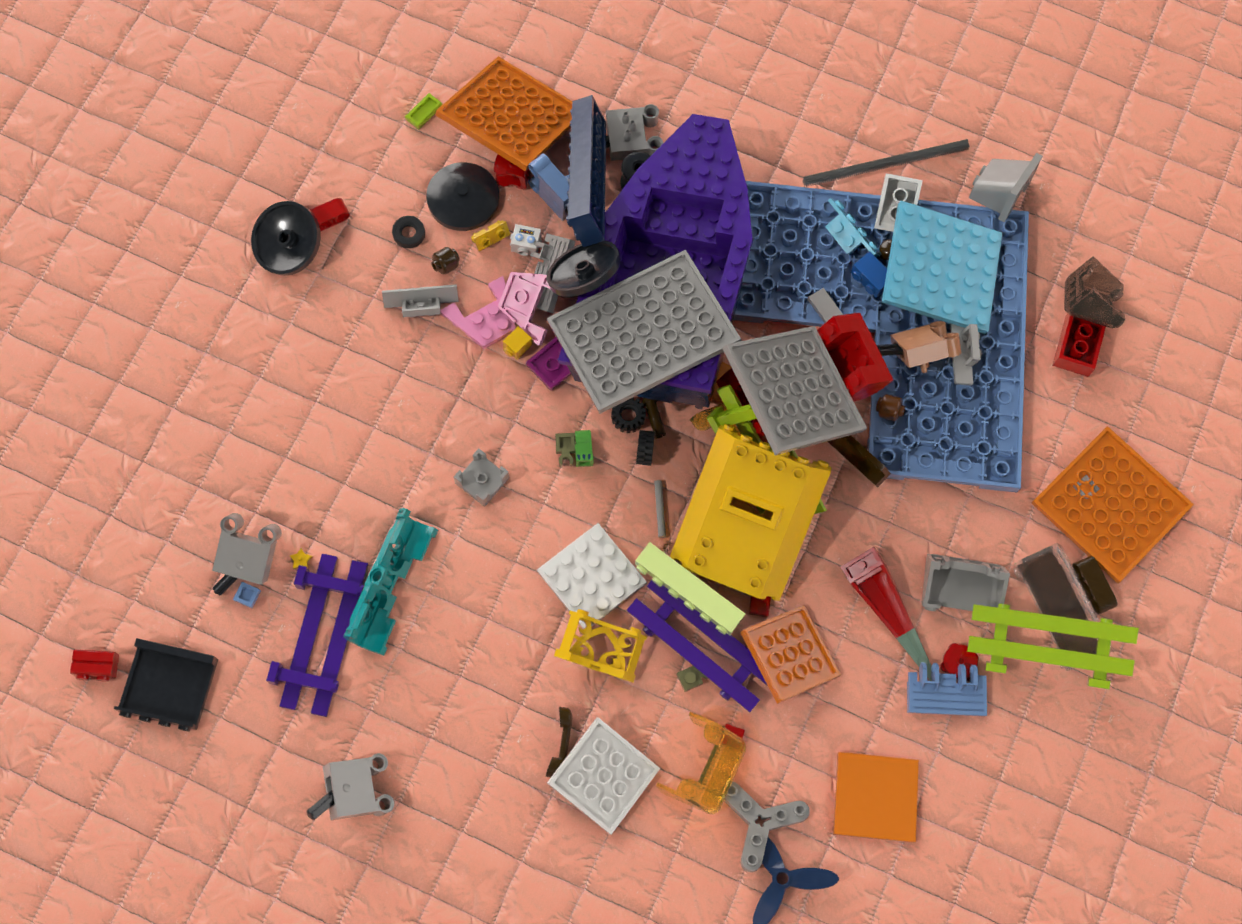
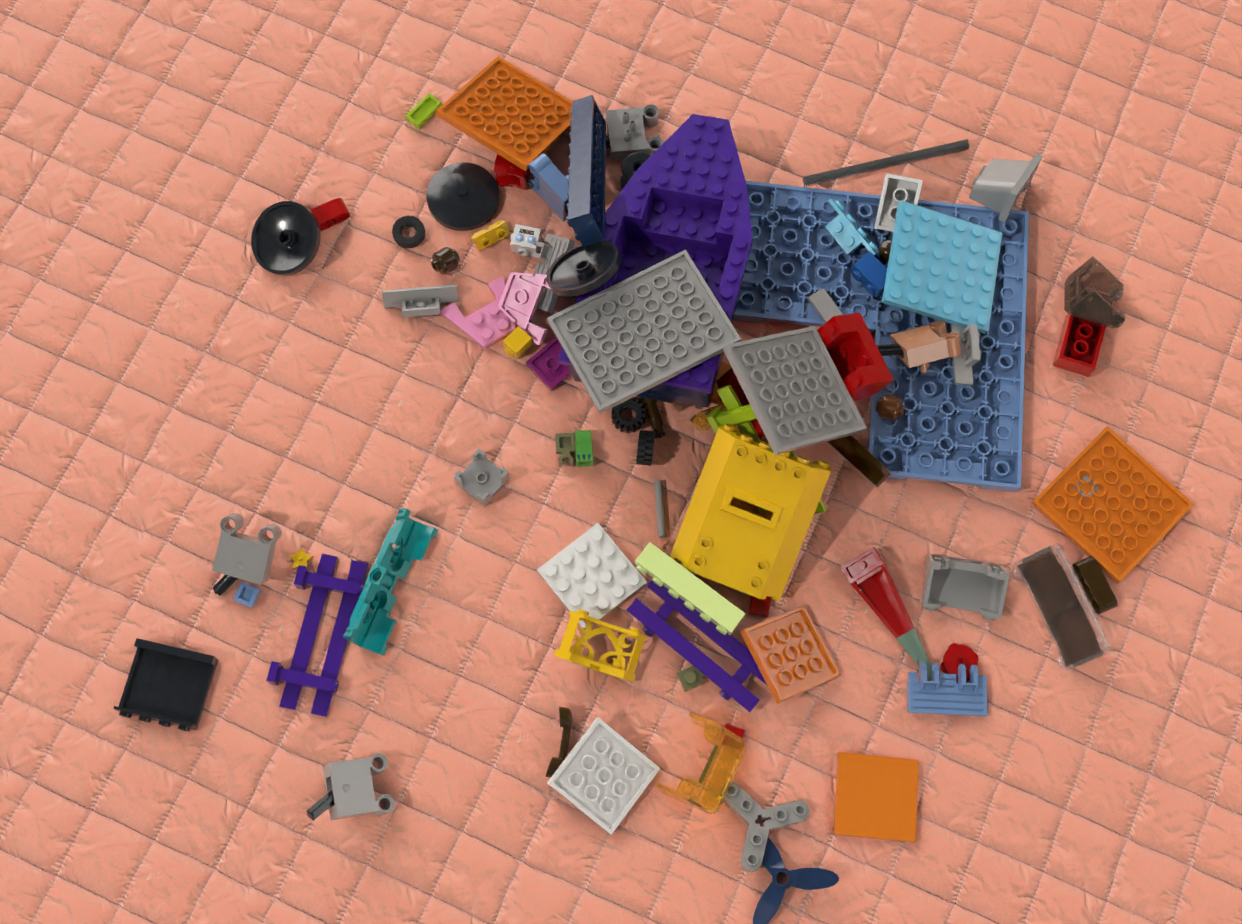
red brick [70,650,119,682] -> none
lime fence [967,603,1139,689] -> none

